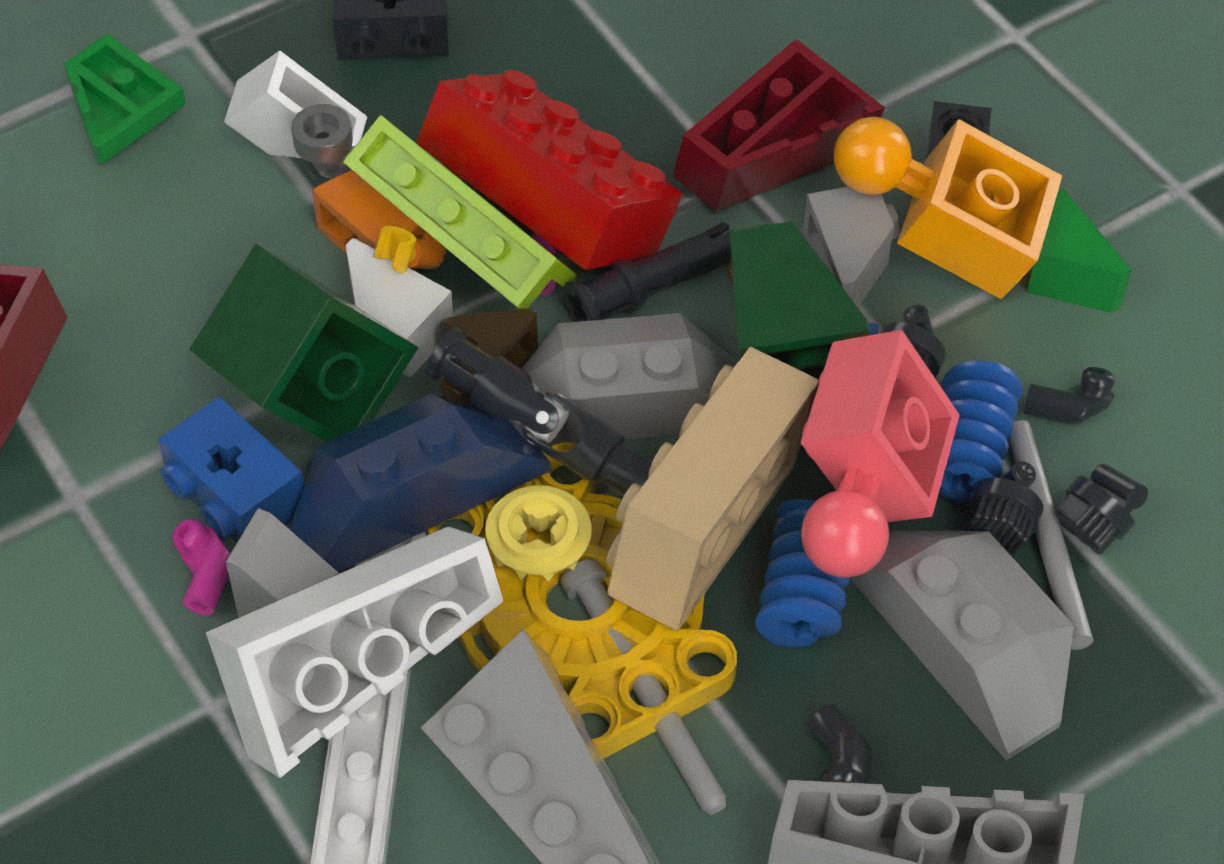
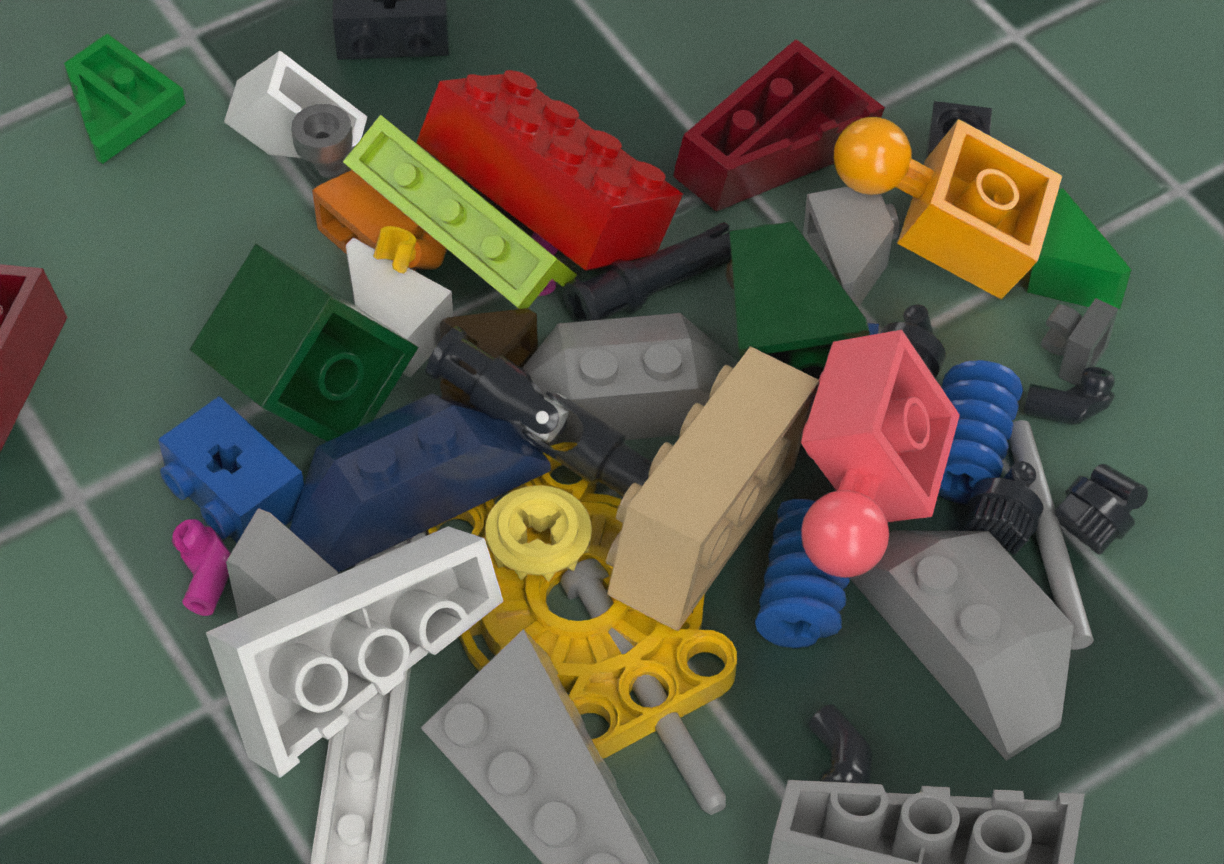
none -> dark grey tile [1041,298,1118,385]

